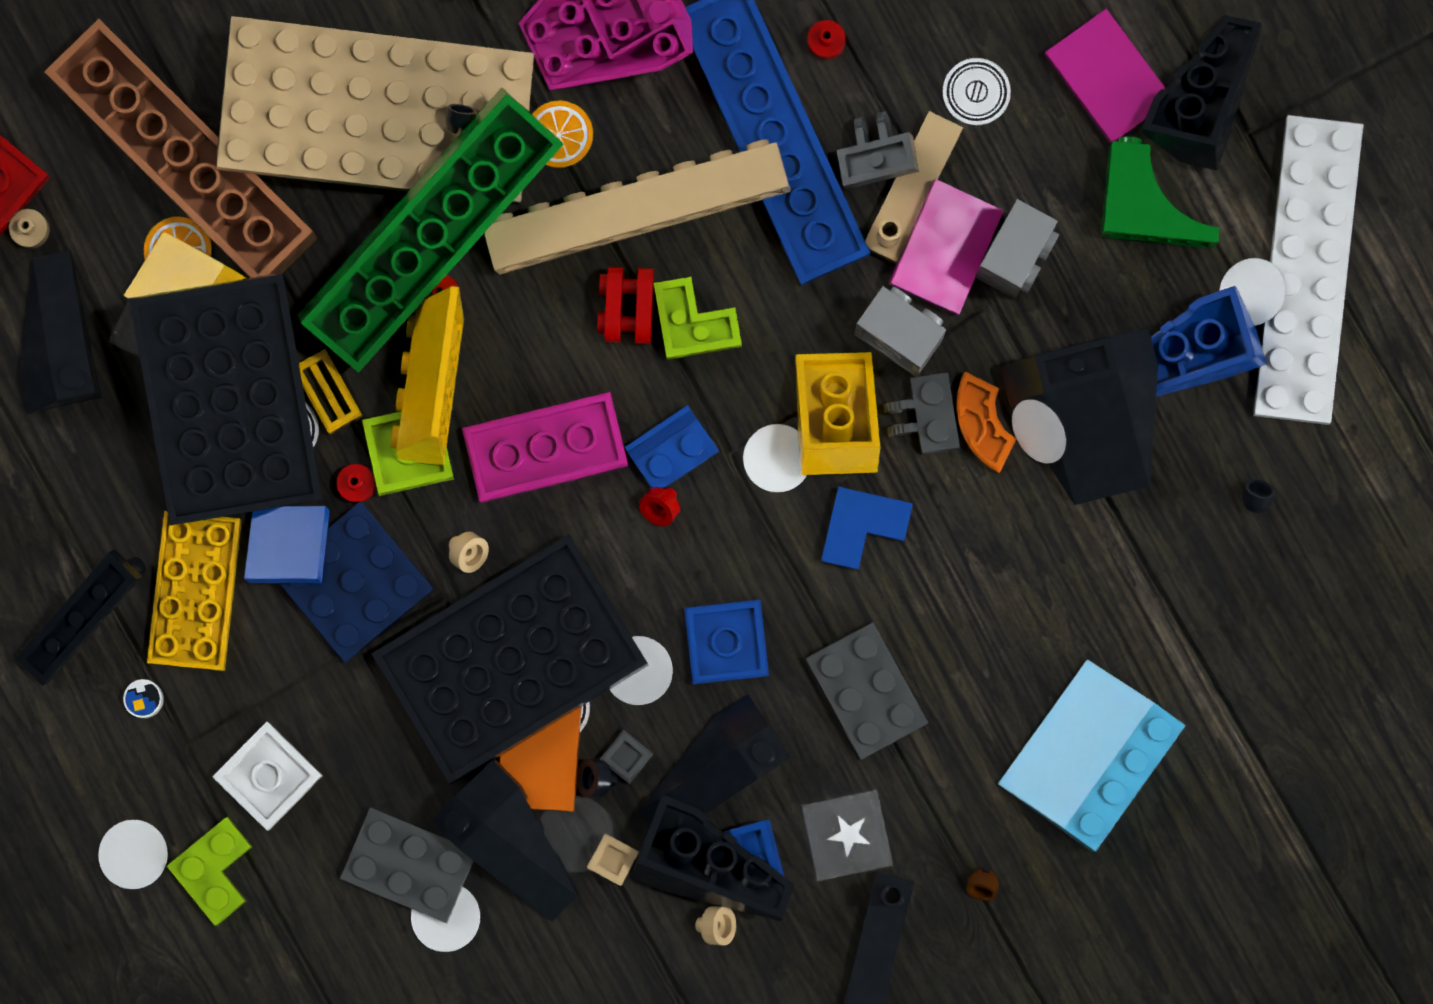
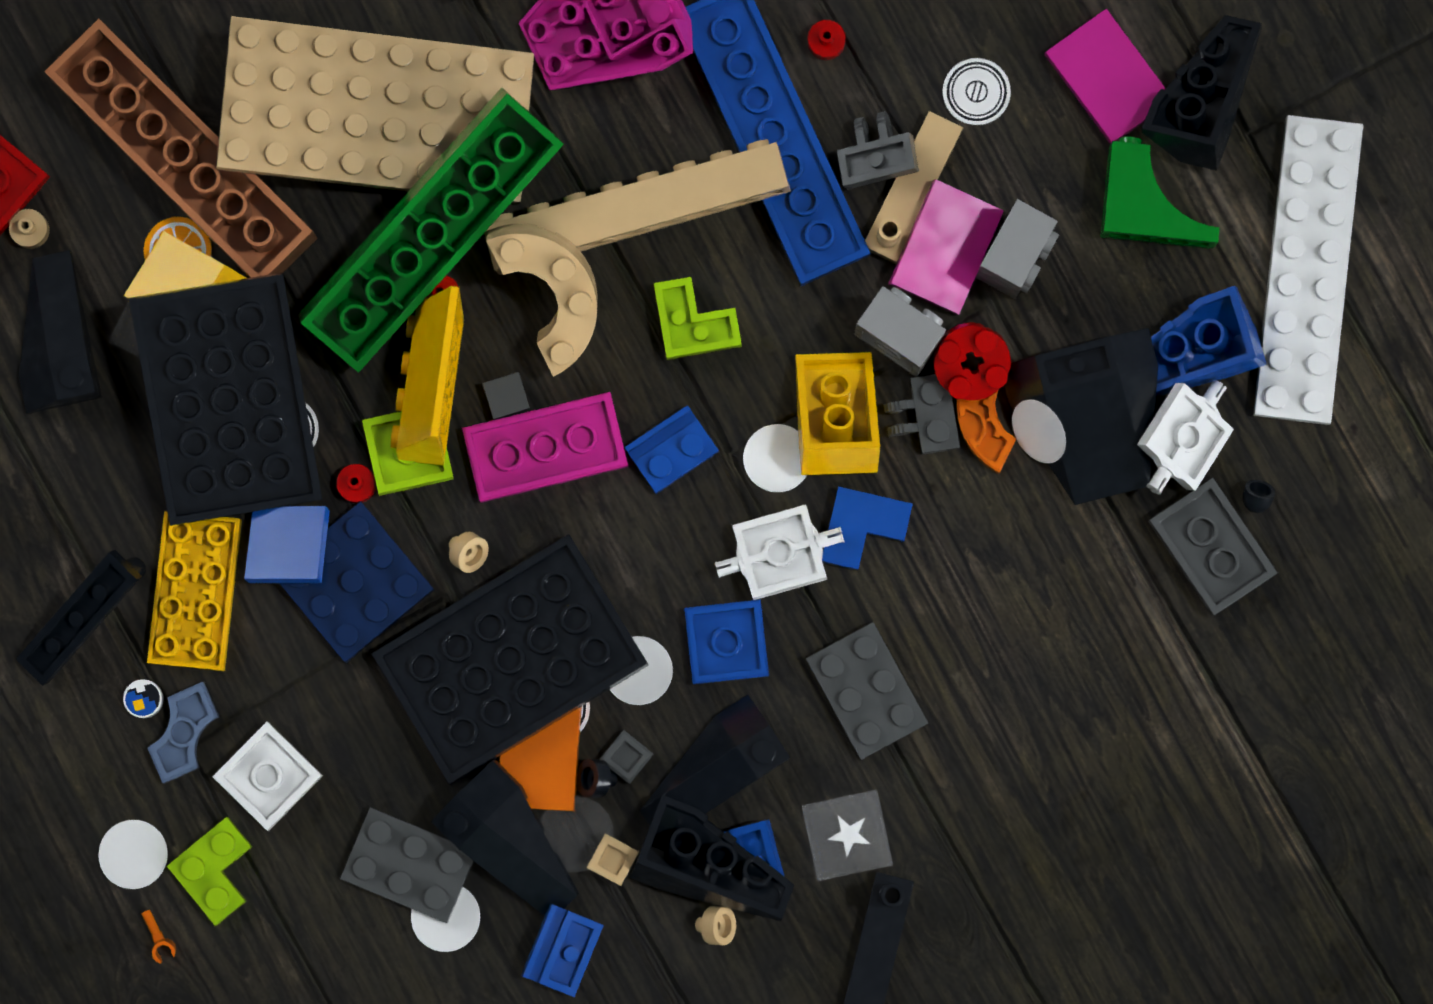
yellow tile [299,349,363,434] -> none
black hinge [445,104,477,134] -> none
light orange sticker [533,101,593,168] -> none
red brick [597,266,654,344] -> none
red tile [639,487,680,527] -> none
reddish brown hinge [966,868,999,901] -> none
medium azure slope [998,659,1186,852] -> none
white sticker [1220,258,1286,325] -> none
none -> orange hand [142,910,176,964]
none -> sand blue tile [148,682,219,784]
none -> dark grey tile [482,372,531,420]
none -> tan brick [486,224,598,377]
none -> blue plate [521,903,604,997]
none -> white plate [715,504,845,600]
none -> red plate [933,322,1011,400]
none -> white plate [1137,380,1234,494]
none -> dark grey plate [1148,478,1278,617]

